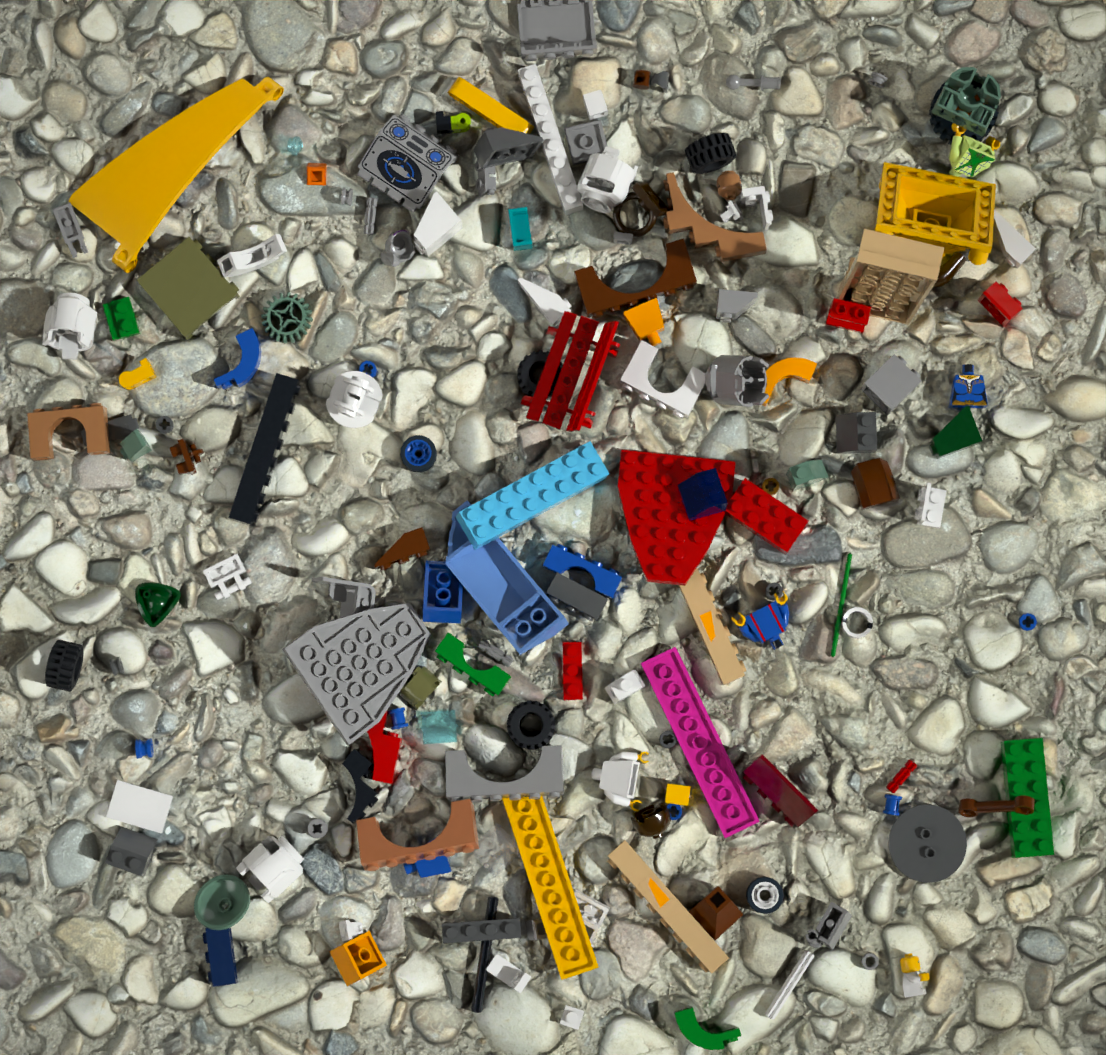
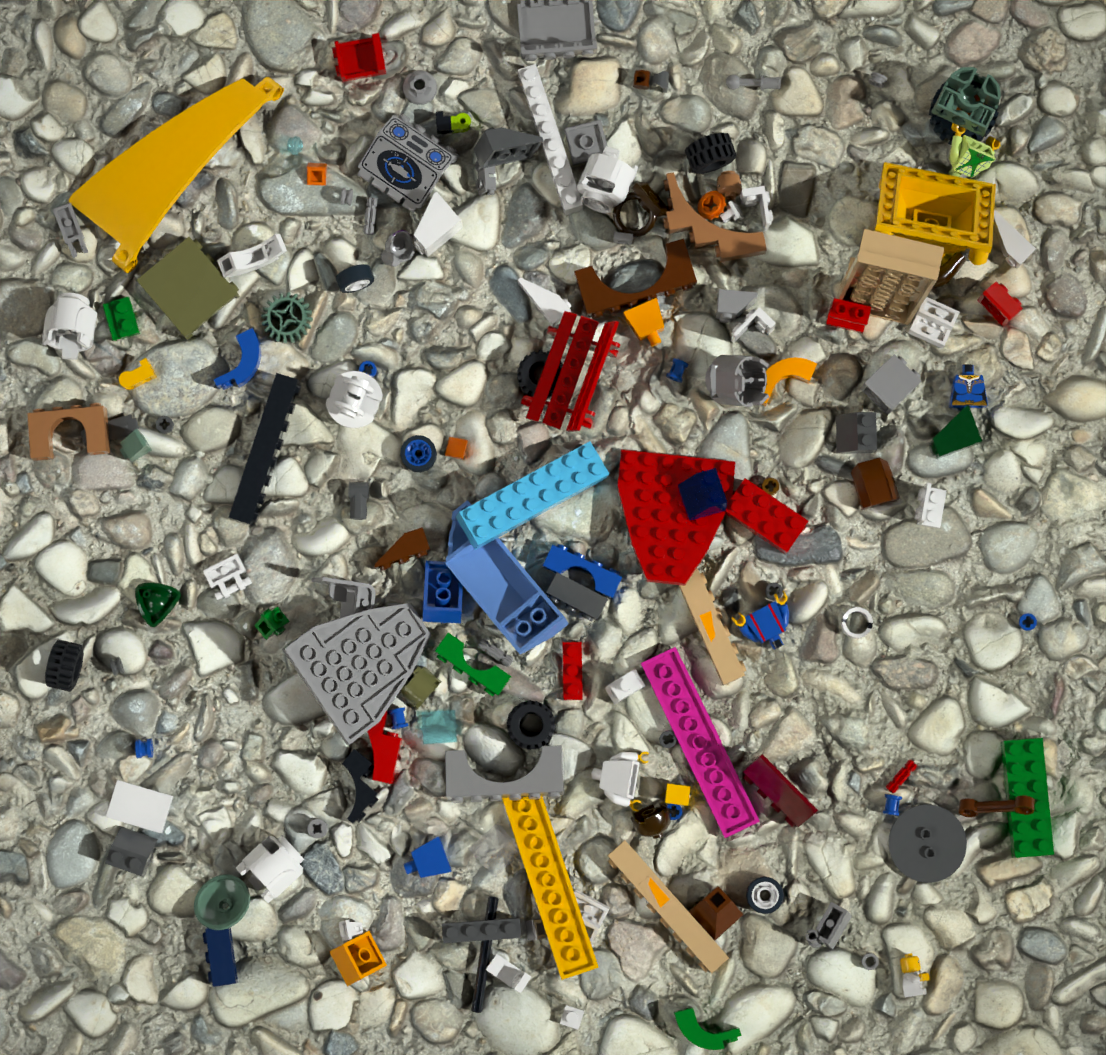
reddish brown hips [170,439,204,475] -> none
nougat arch [356,799,479,871] -> none
yellow beam [447,77,534,134] -> none
teal panel [508,207,533,251] -> none
white panel [583,90,608,121] -> none
white arch [620,340,706,419] -> none
white axle [765,950,814,1020] -> none
sand green slope [786,460,829,491] -> none
green axle [831,552,852,658] -> none
none -> green brick [254,607,290,640]
none -> red panel [332,33,387,82]
none -> black wheel [336,264,374,293]
none -> dark grey piece [349,482,369,520]
none -> light grey piece [403,70,437,105]
none -> orange slope [445,437,468,460]
none -> blue bush [666,358,689,383]
none -> orange gear [698,191,727,221]
none -> white bracket [731,307,776,343]
none -> white slope [908,297,960,349]

